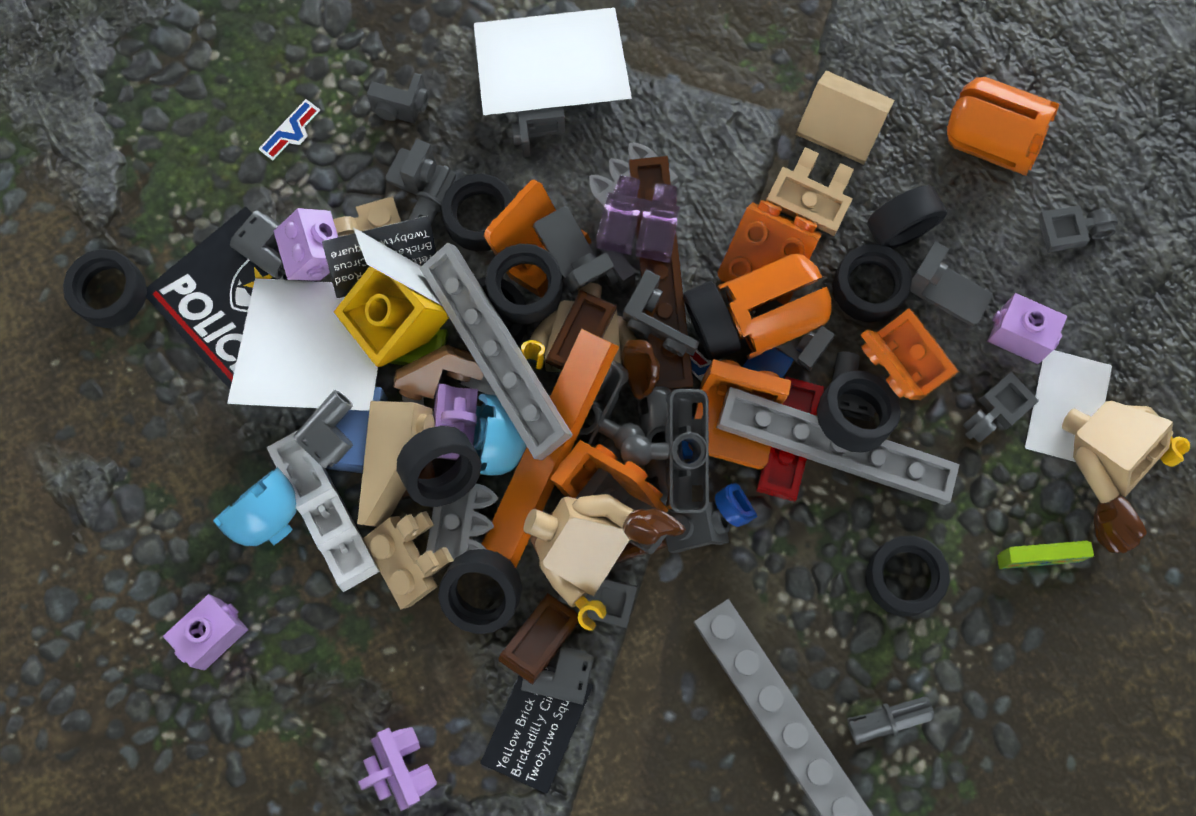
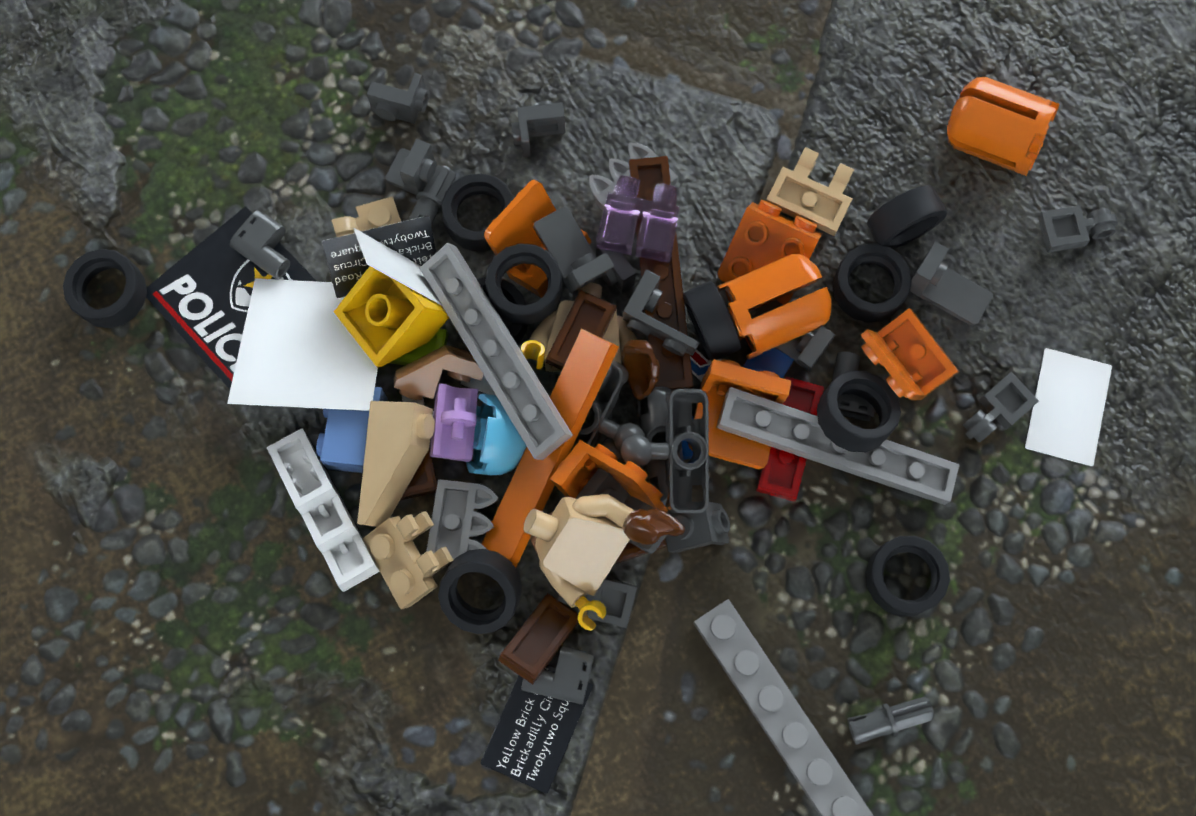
lavender head [163,594,249,670] -> none
medium azure cylinder [213,467,297,546] -> none
sticker [258,99,320,160] -> none
lavender head [273,208,338,281] -> none
dark grey piece [293,390,353,468] -> none
lavender hips [358,727,437,811] -> none
black tyre [397,425,481,507] -> none
white sticker [474,8,632,115] -> none
blue tile [715,483,757,527] -> none
tan slope [795,71,895,165] -> none
lavender head [987,293,1067,364] -> none
lime tile [997,540,1094,569] -> none
tan torso [1062,401,1190,553] -> none

